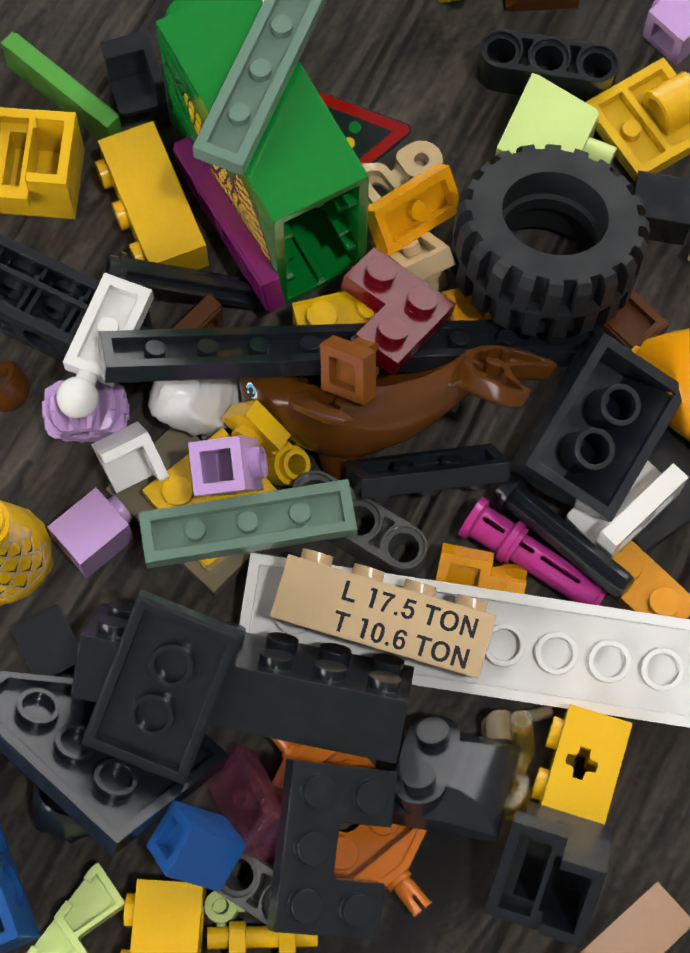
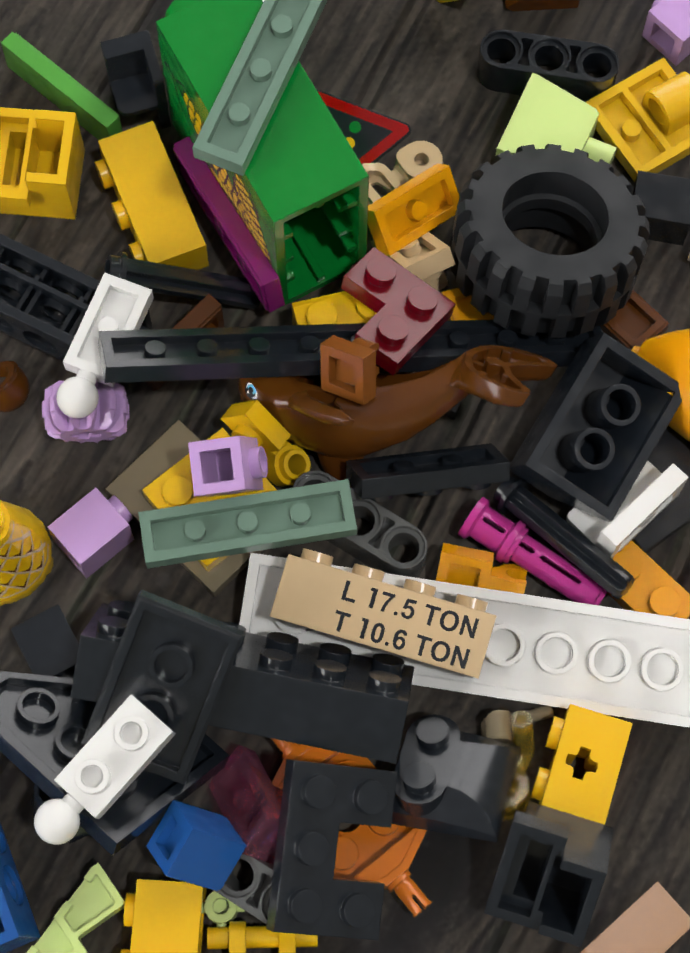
white panel [91,421,169,493] -> none
white hair [148,378,241,440] -> none
none -> white plate [34,694,176,845]

